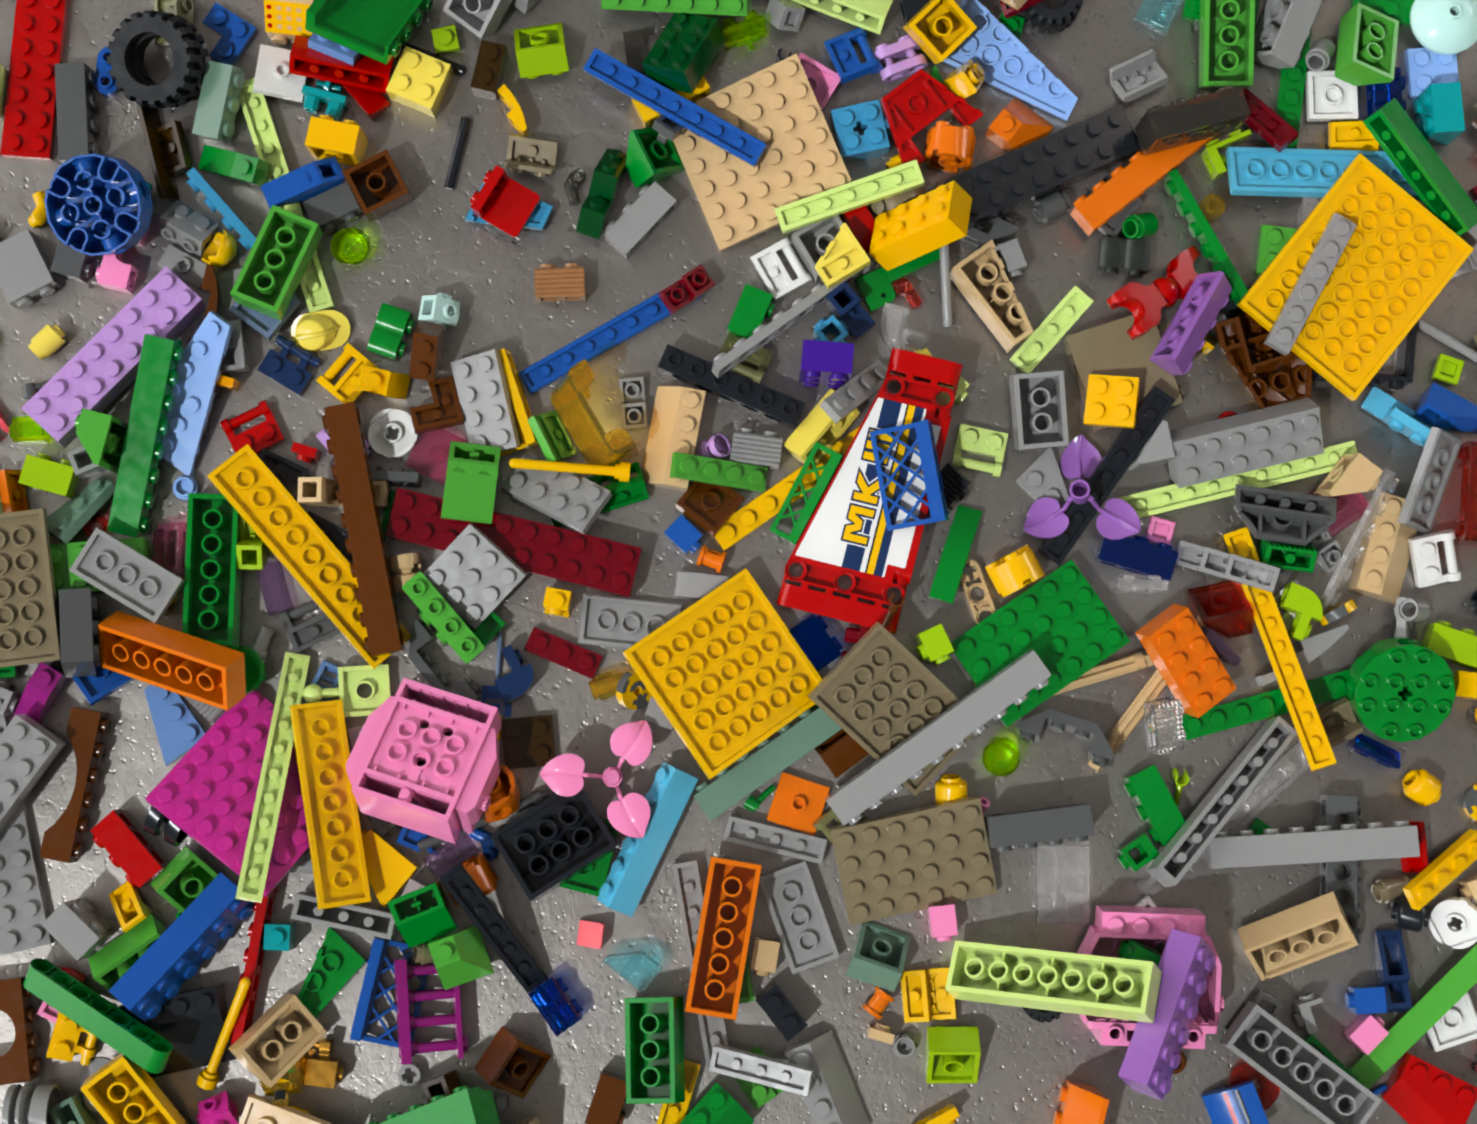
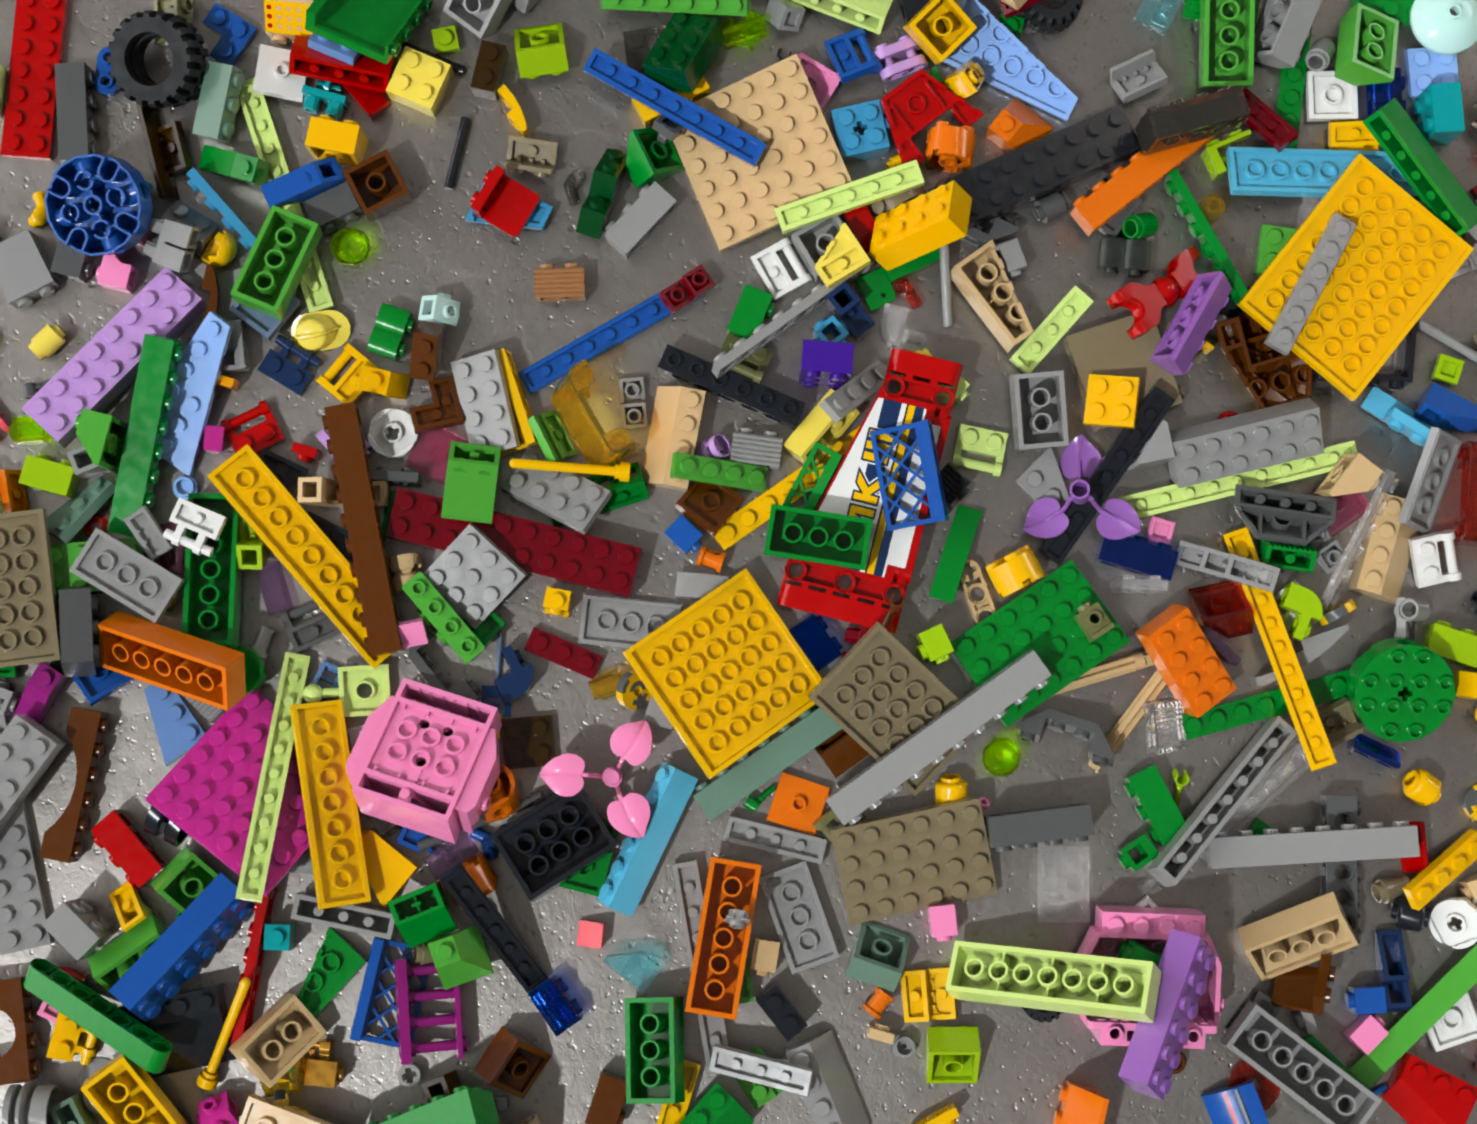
none -> light grey plate [123,505,174,561]
none -> light grey hips [143,218,202,273]
none -> white plate [163,497,228,557]
none -> dark pink slope [203,425,225,454]
none -> bright pink tile [397,617,429,649]
none -> light grey plate [724,909,751,929]
none -> green brick [764,504,873,570]
none -> olive brick [1074,601,1115,643]
none -> reddish brown bracket [1271,954,1336,1016]

